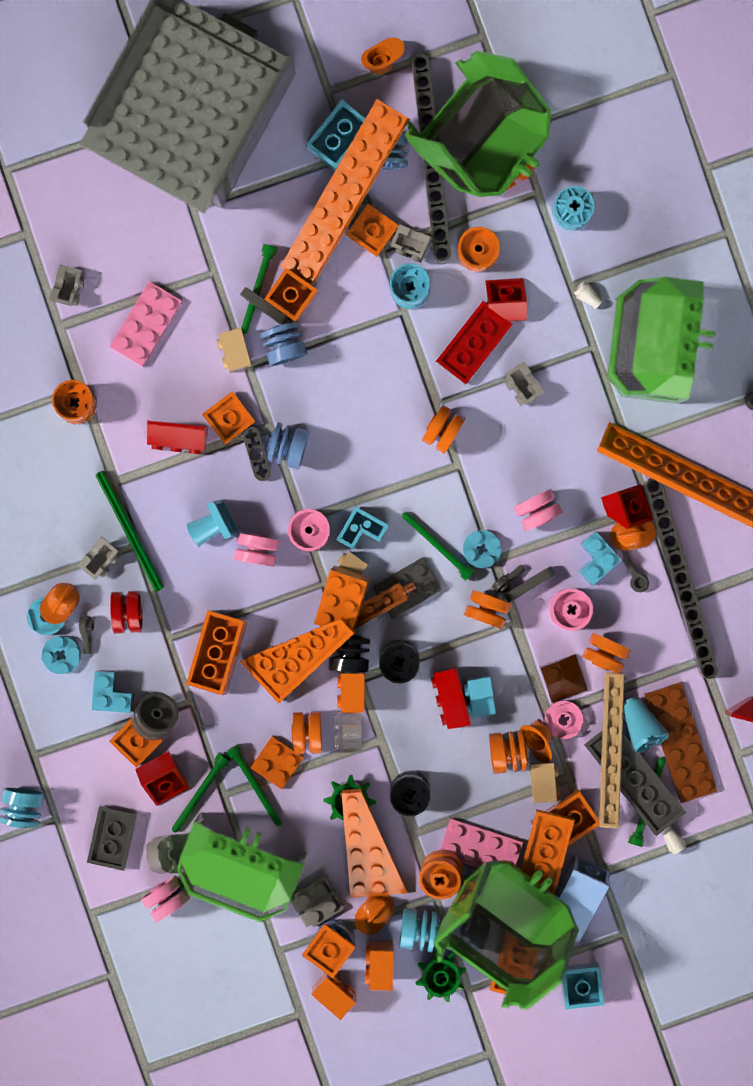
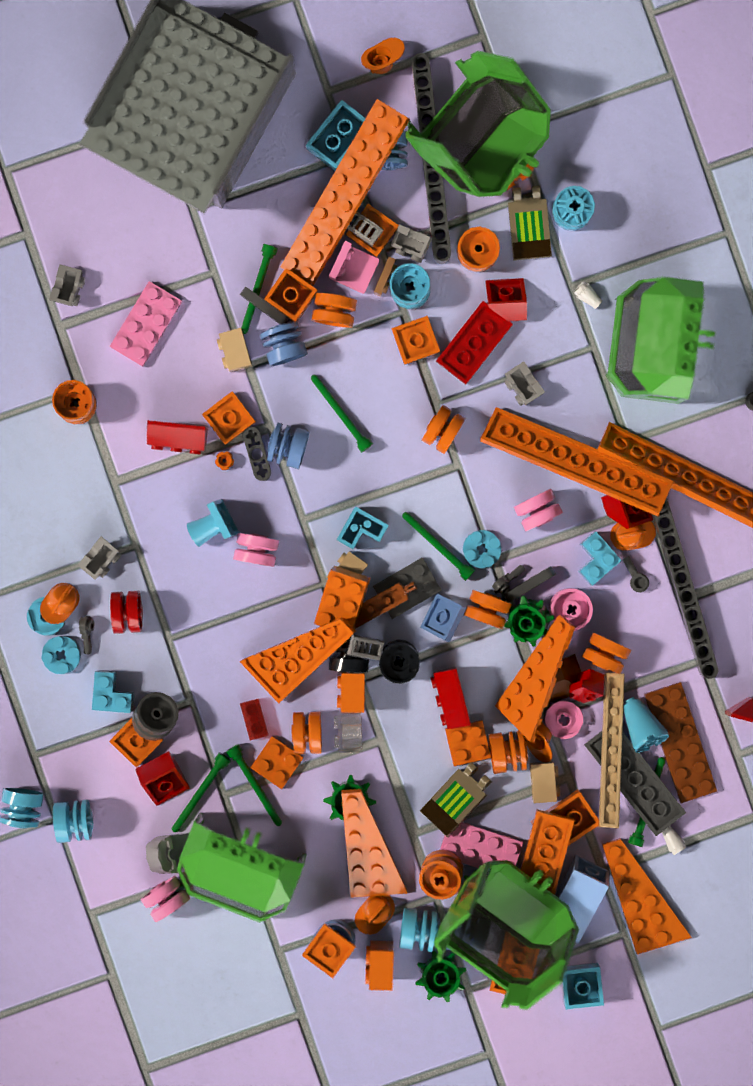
dark grey plate [87,806,137,871] -> none
green axle [95,471,164,592] -> none
orange brick [186,610,248,695] -> none
bright pink wheel [288,509,330,551] -> none
light grey plate [290,874,346,927] -> none
orange brick [311,973,356,1020] -> none
black wheel [390,771,430,816] -> none
medium azure brick [463,675,496,718] -> none
none -> medium azure wheel [53,799,93,843]
none -> orange plate [215,451,234,470]
none -> clear red plate [240,698,269,741]
none -> orange wheel [311,293,357,328]
none -> green piece [311,375,374,453]
none -> bright pink bracket [329,241,379,294]
none -> light grey slope [347,212,383,246]
none -> light grey slope [347,635,384,661]
none -> medium nougat plate [374,257,398,297]
none -> orange plate [391,315,440,365]
none -> medium blue plate [420,594,467,643]
none -> tile [420,762,492,837]
none -> orange plate [445,720,491,766]
none -> orange plate [480,407,674,516]
none -> orange wing [495,615,575,742]
none -> green brick [504,596,554,647]
none -> tile [508,185,552,261]
none -> red brick [569,669,604,703]
none -> orange wing [602,838,692,955]

